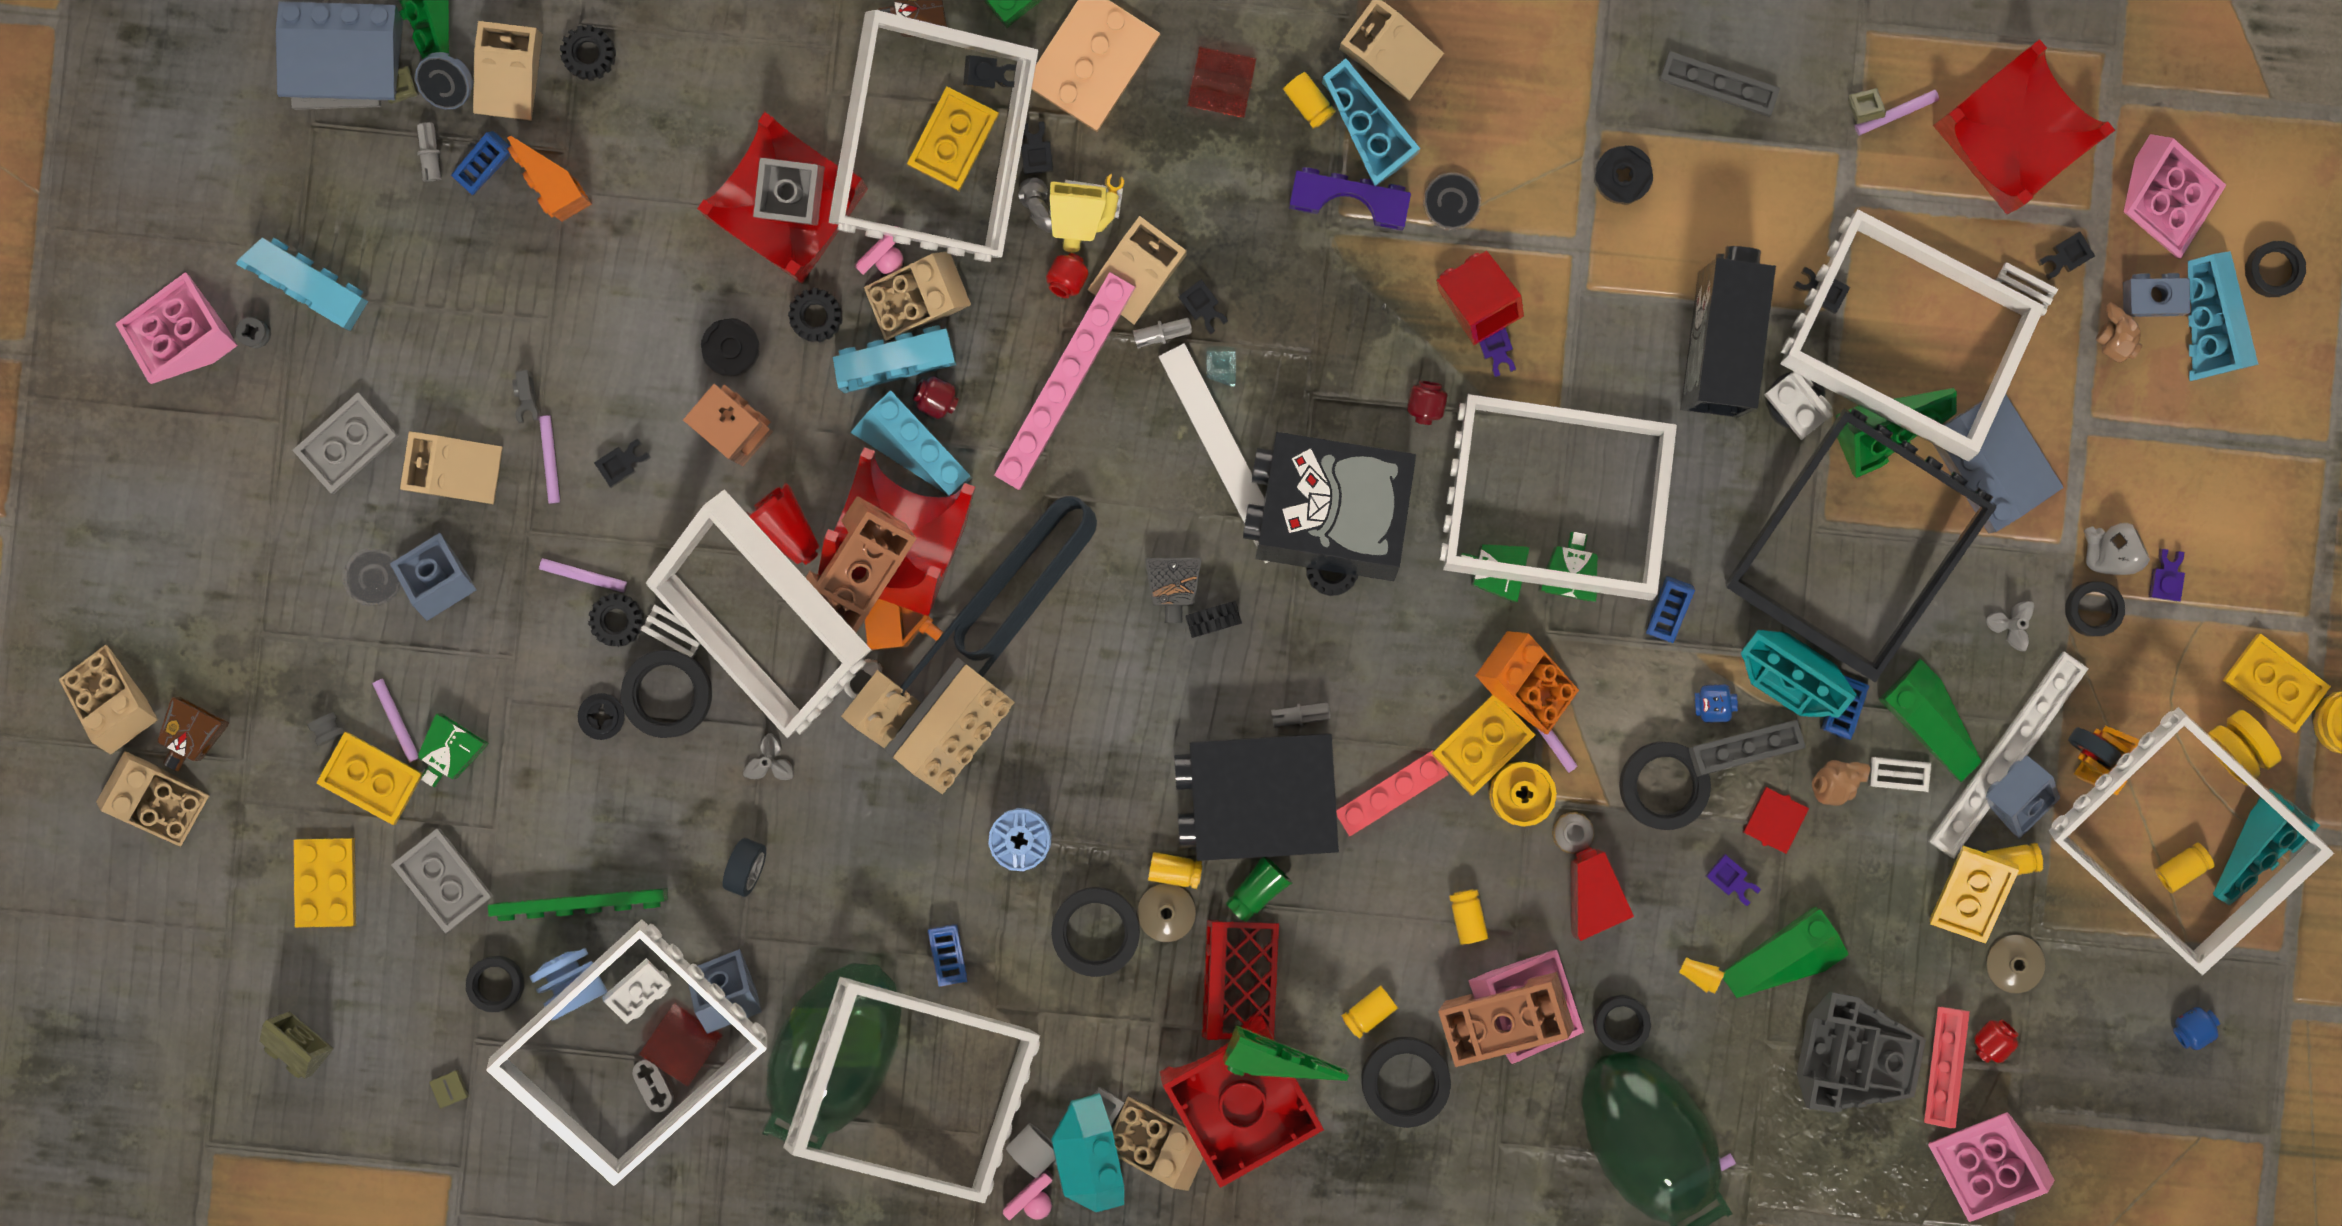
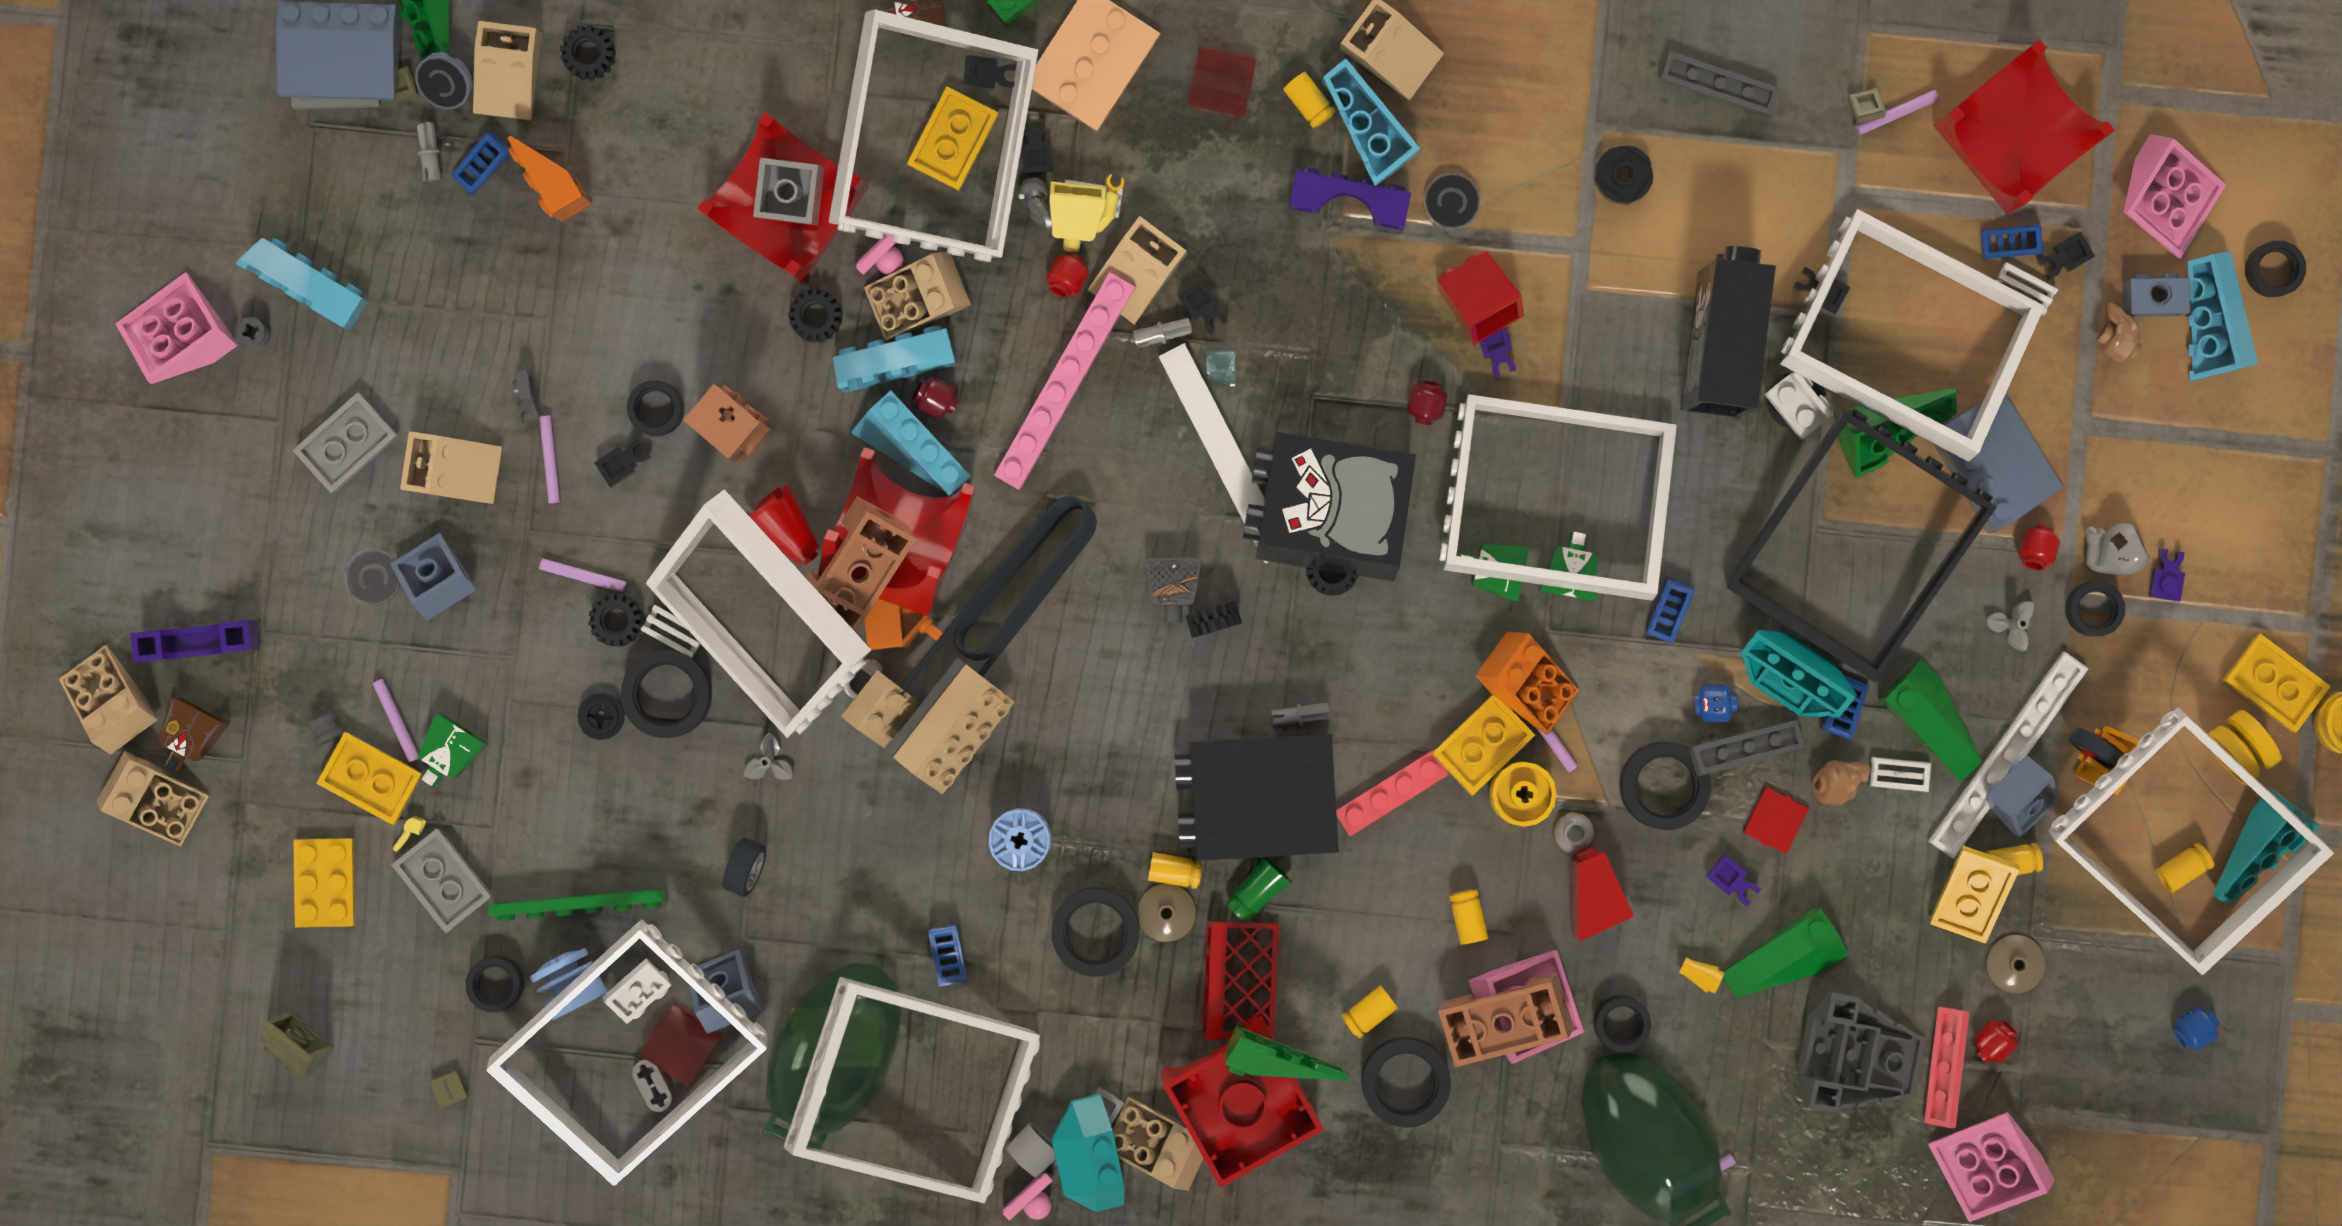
black tile [701,318,760,376] -> none
none -> dark purple arch [130,620,260,663]
none -> light yellow hand [392,816,426,852]
none -> black tyre [627,380,684,436]
none -> blue slope [1981,224,2043,259]
none -> red head [2017,525,2060,571]

